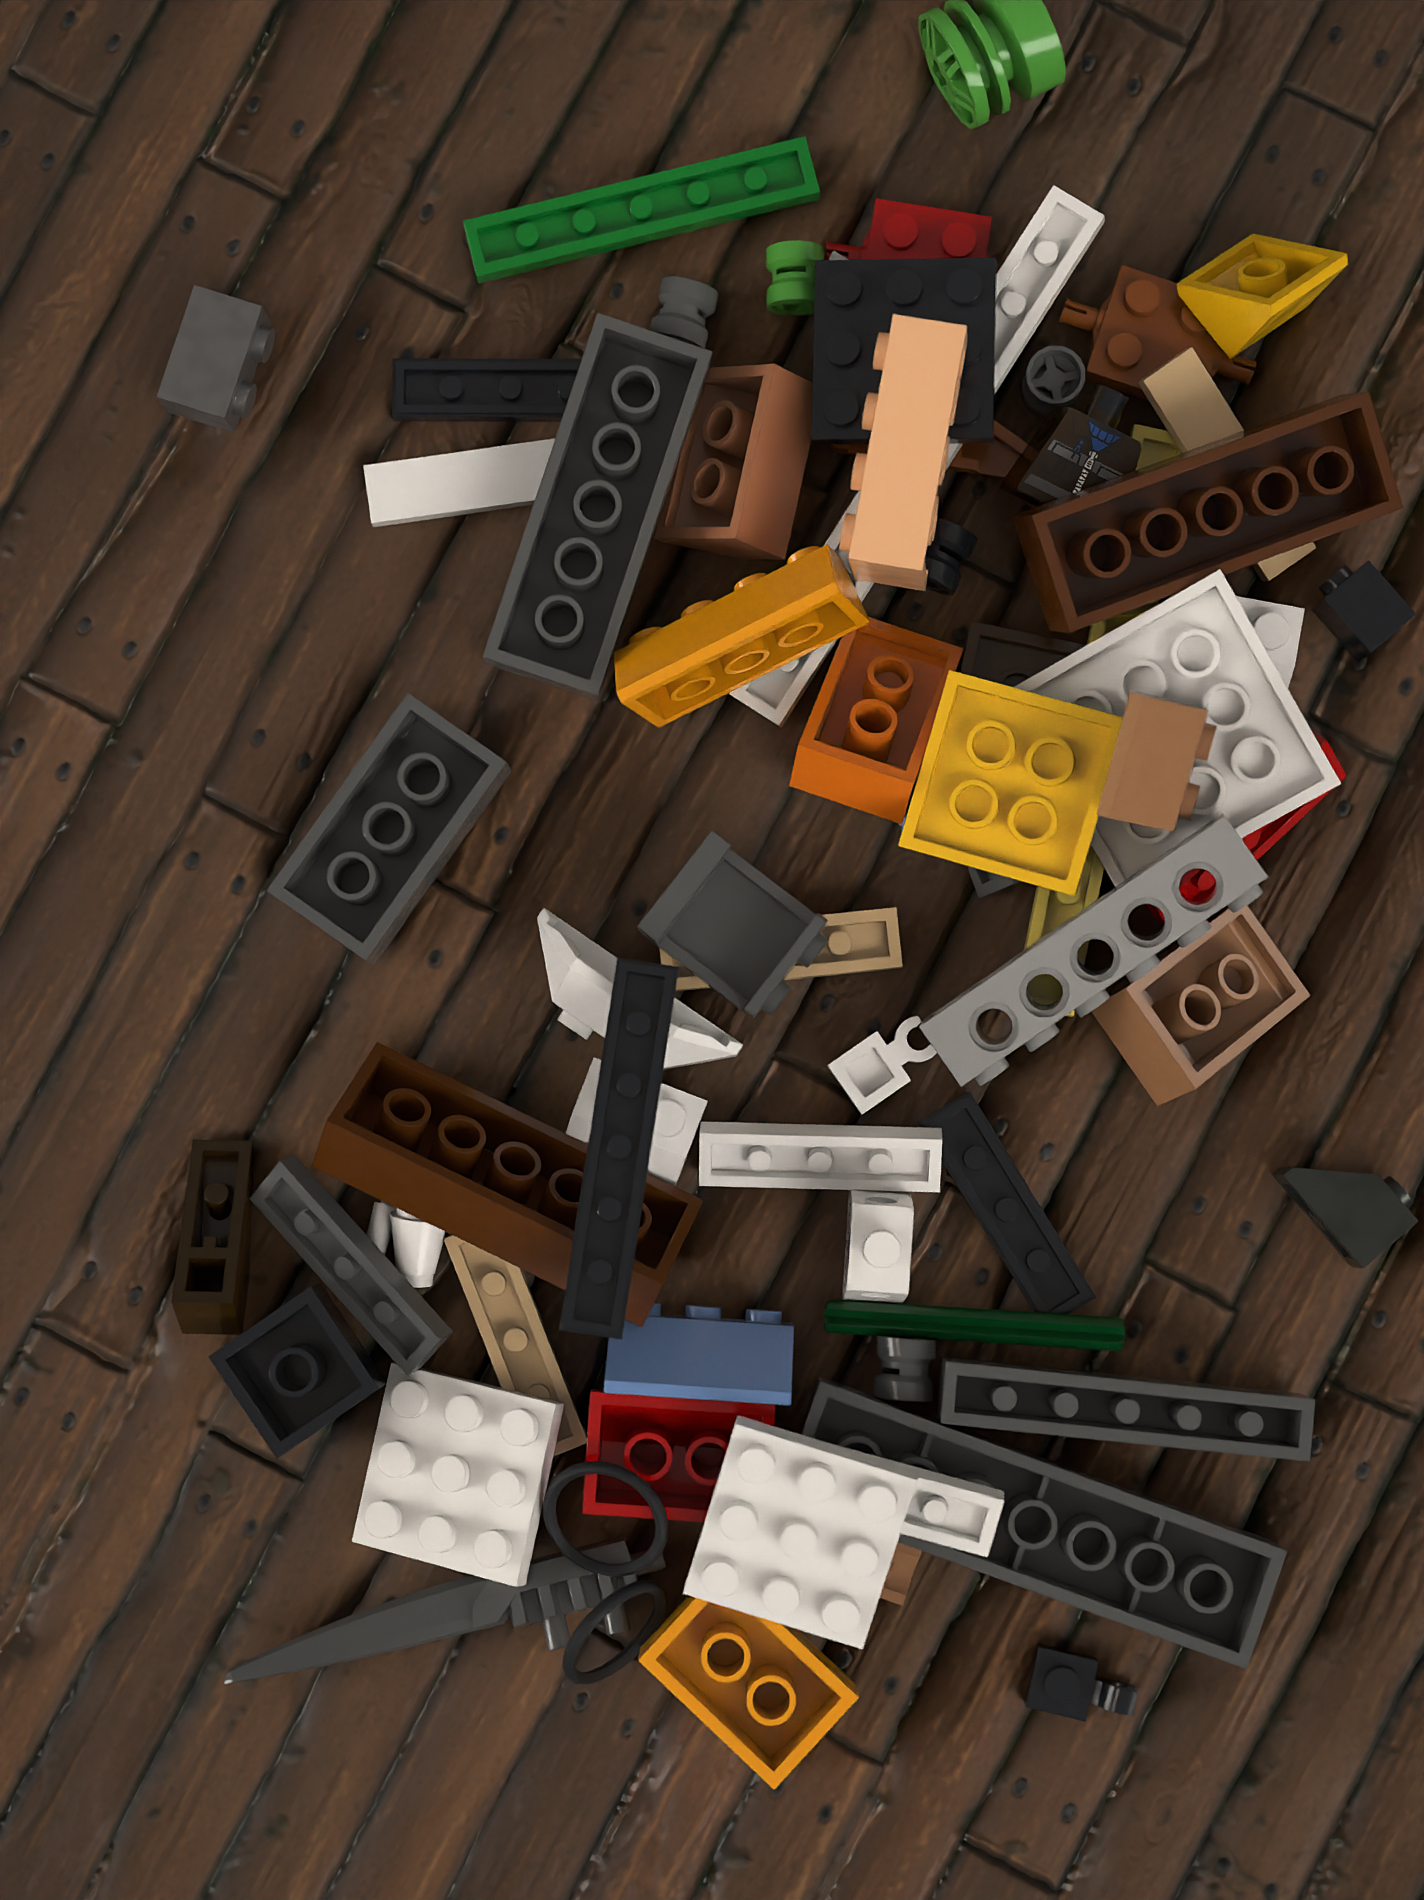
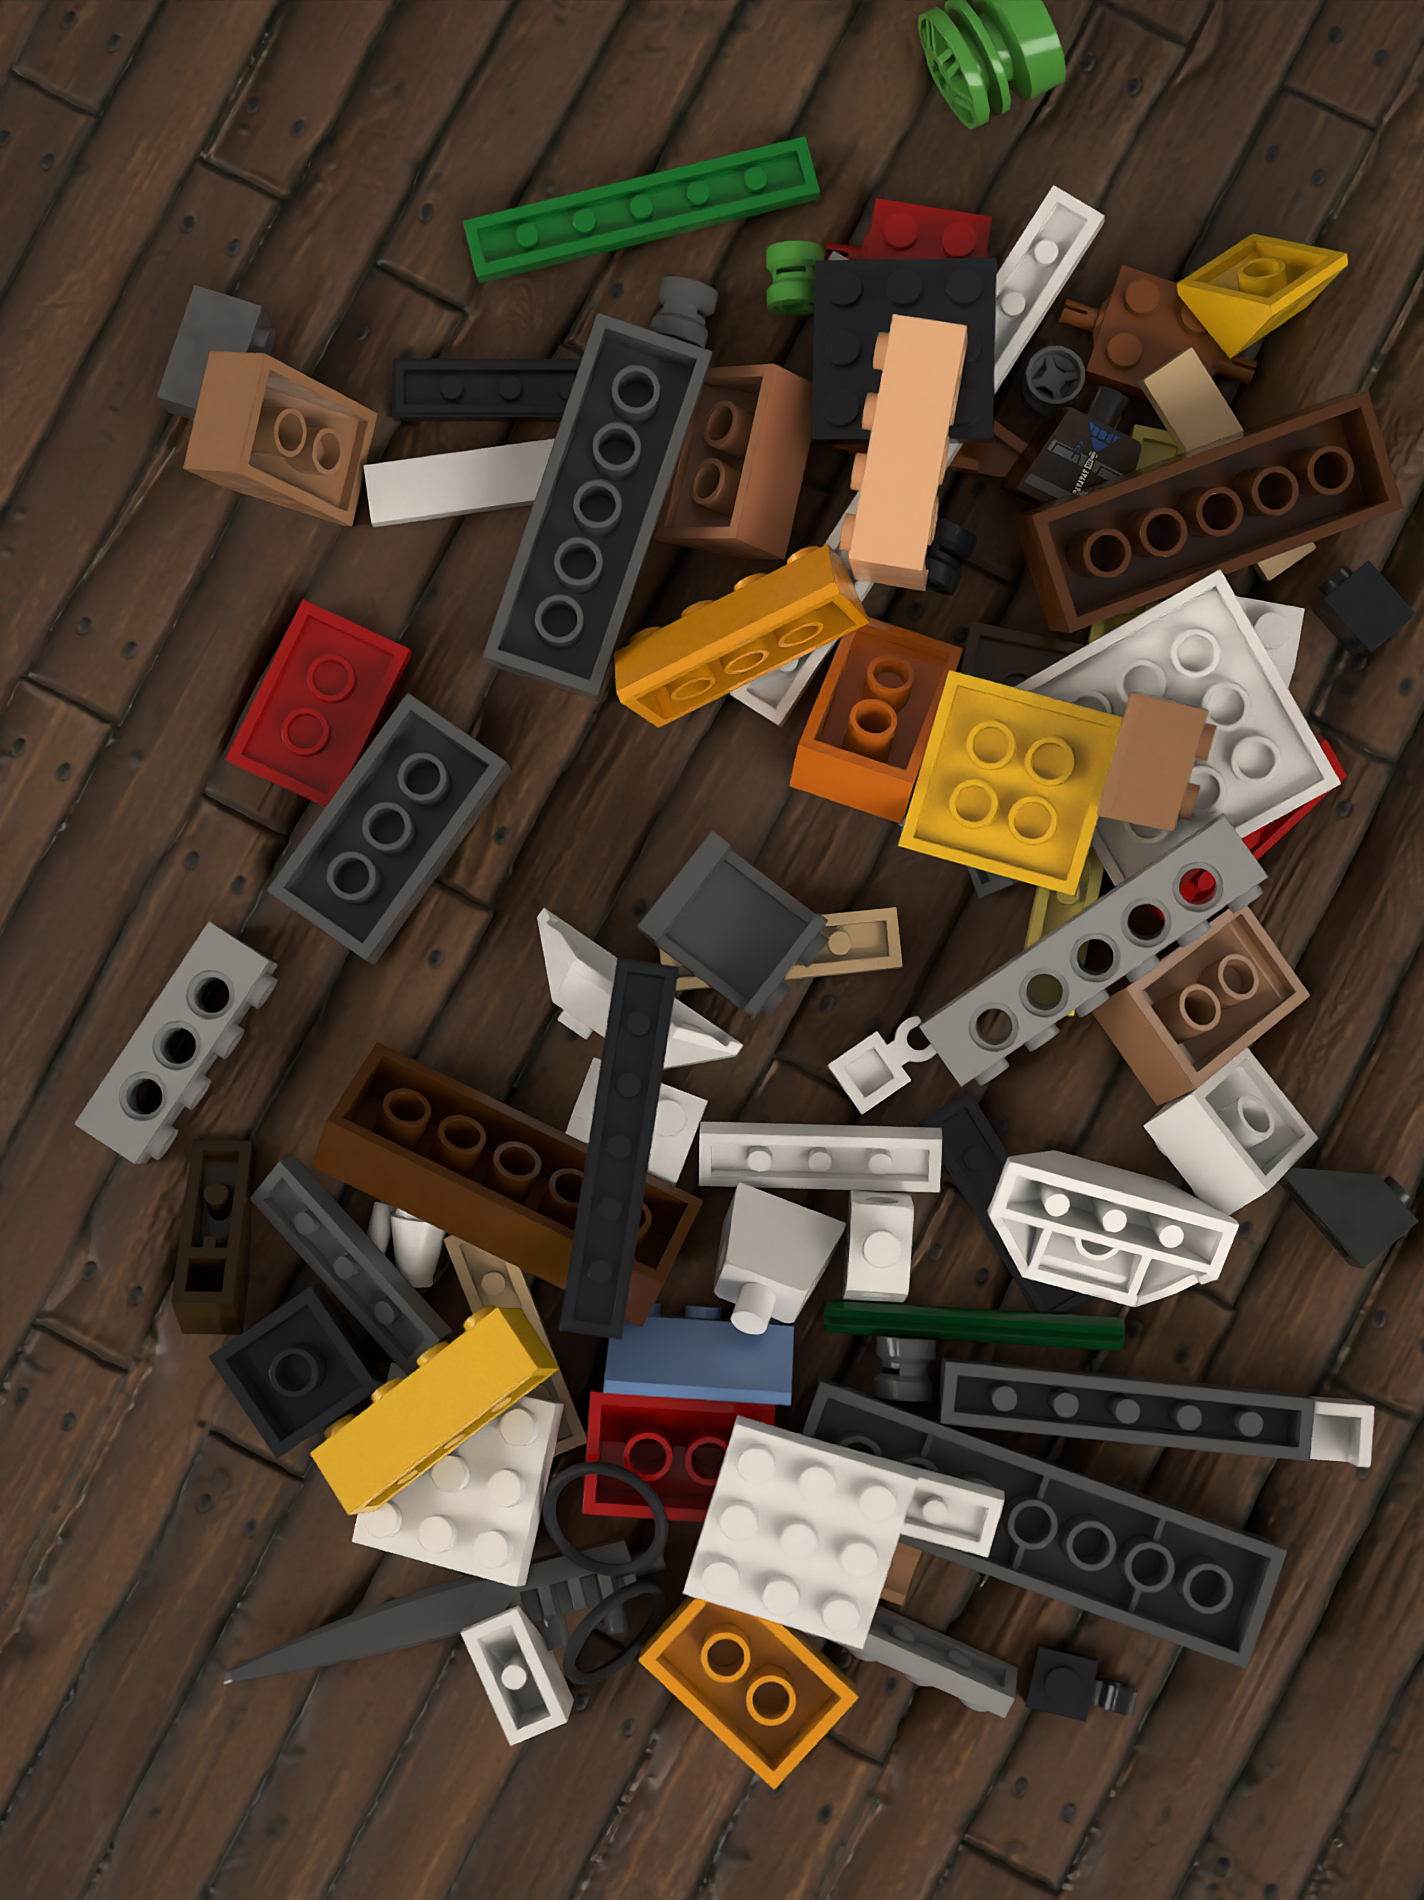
none -> light grey brick [74,921,278,1164]
none -> medium nougat slope [183,351,378,526]
none -> red plate [225,599,412,808]
none -> yellow brick [310,1305,560,1515]
none -> white slope [461,1606,574,1746]
none -> white torso [713,1182,846,1335]
none -> light grey plate [797,1605,1018,1718]
none -> white wedge [988,1150,1239,1307]
none -> white slope [1143,1048,1318,1216]
none -> white panel [1308,1396,1374,1467]

